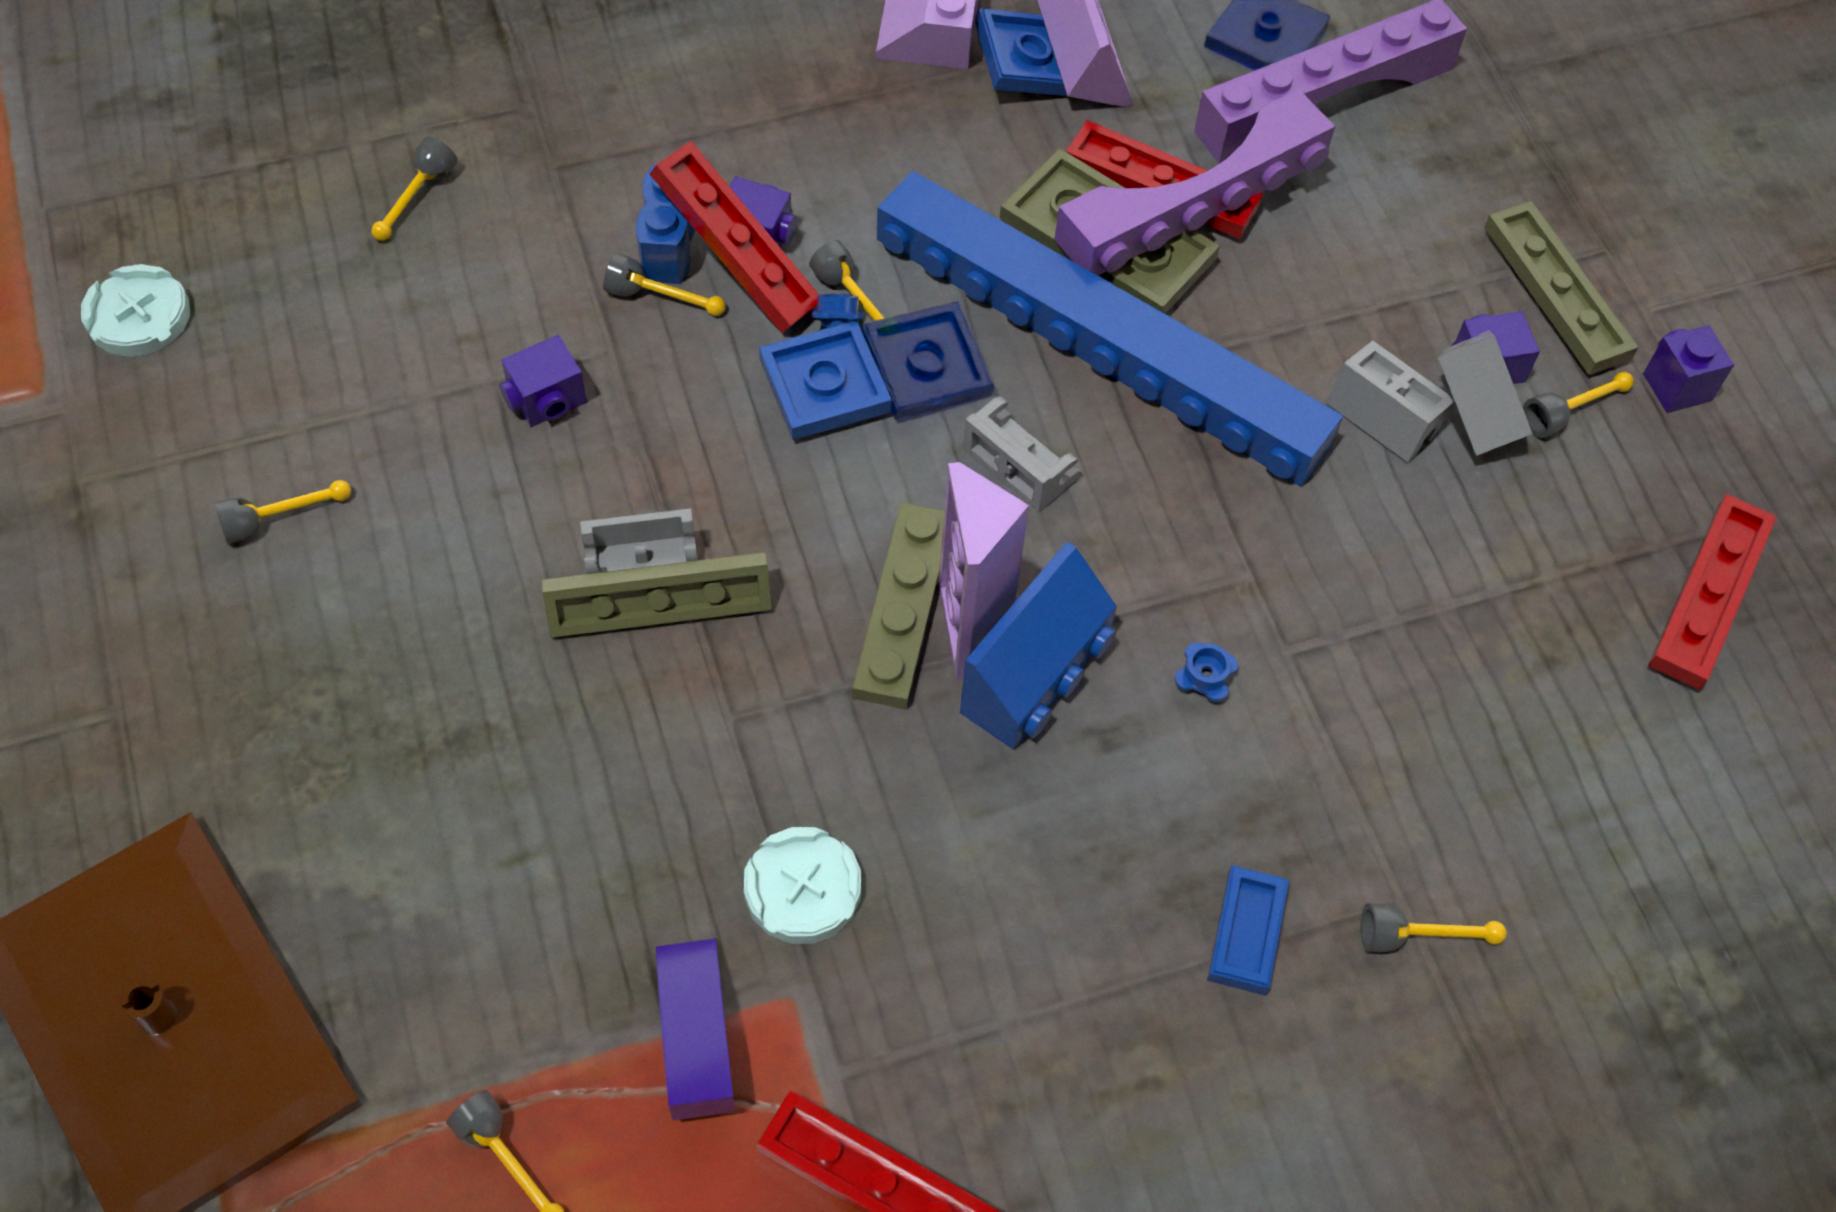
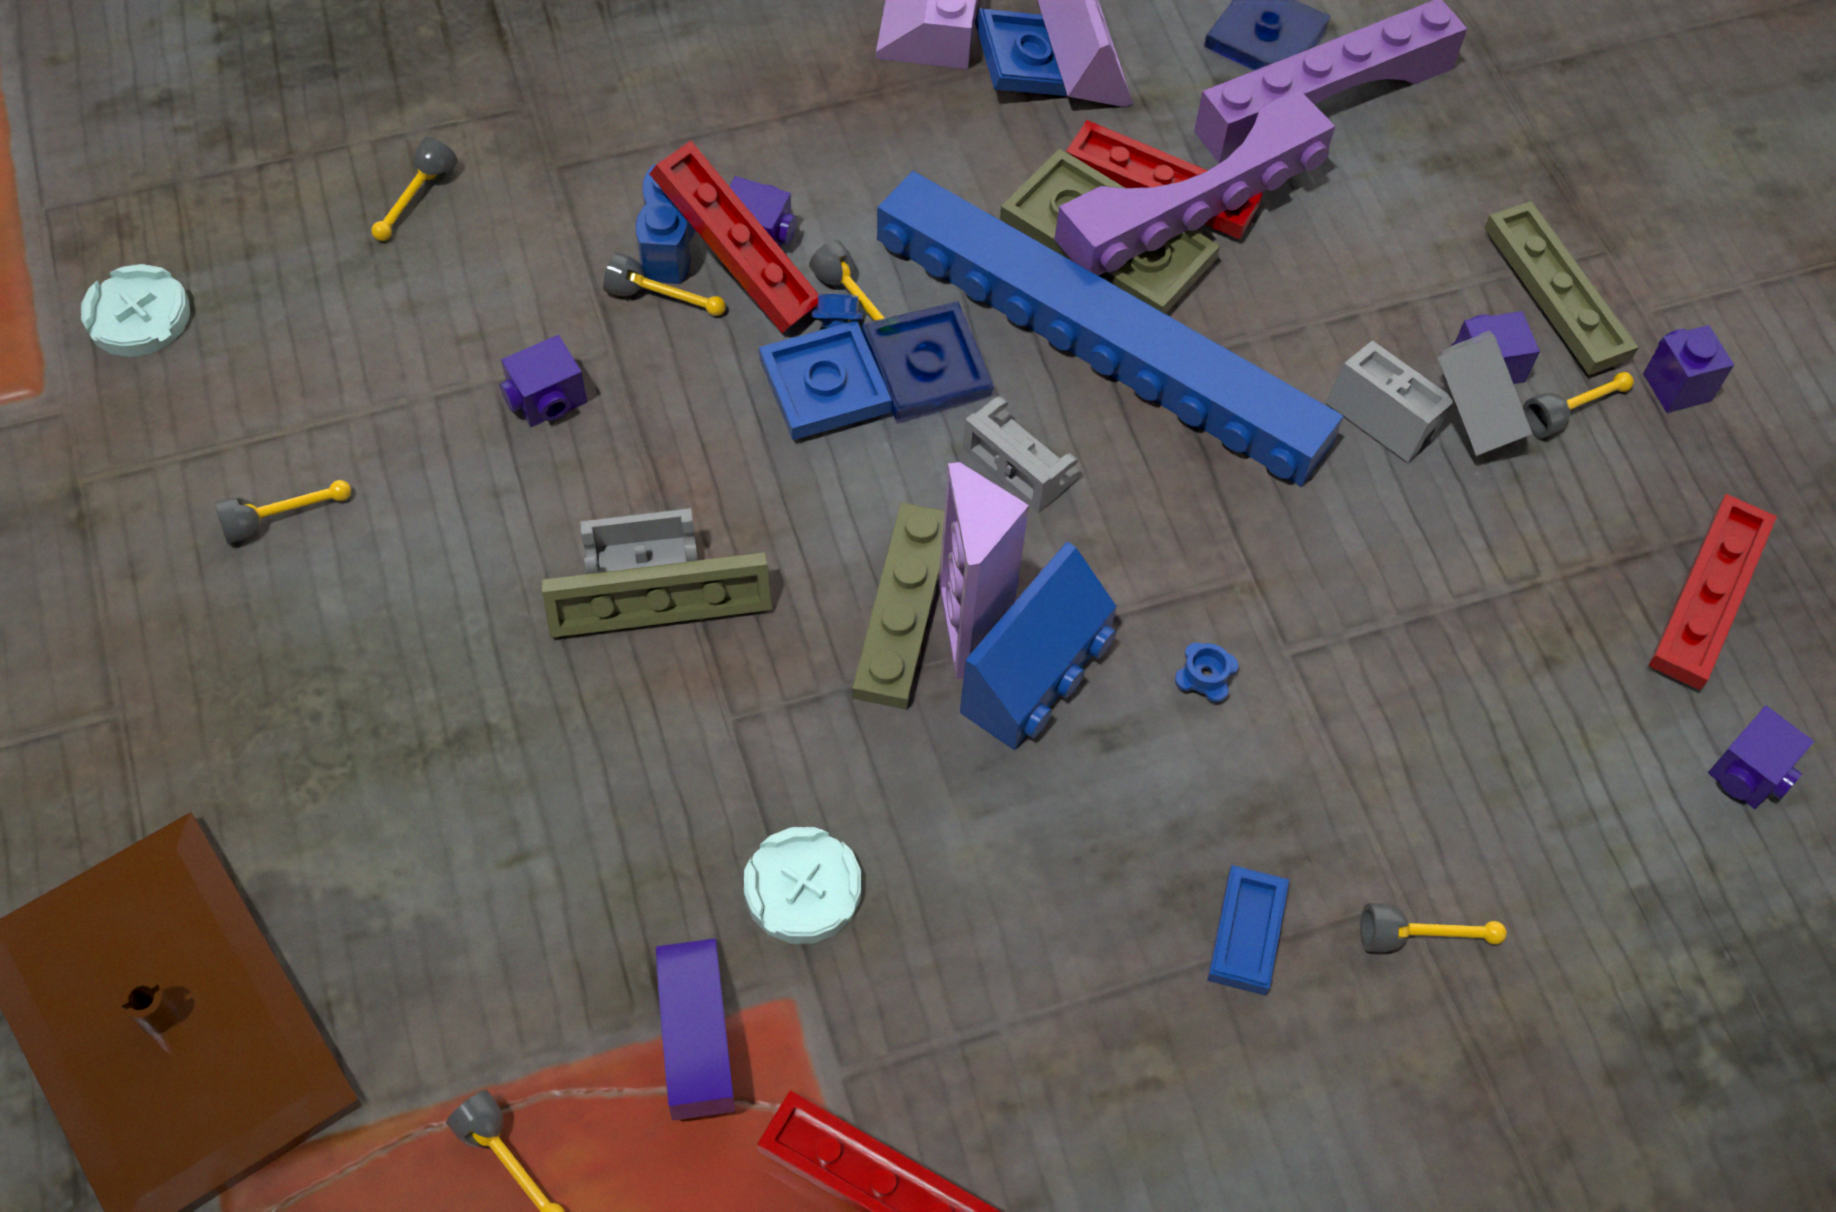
none -> dark purple brick [1708,705,1815,809]

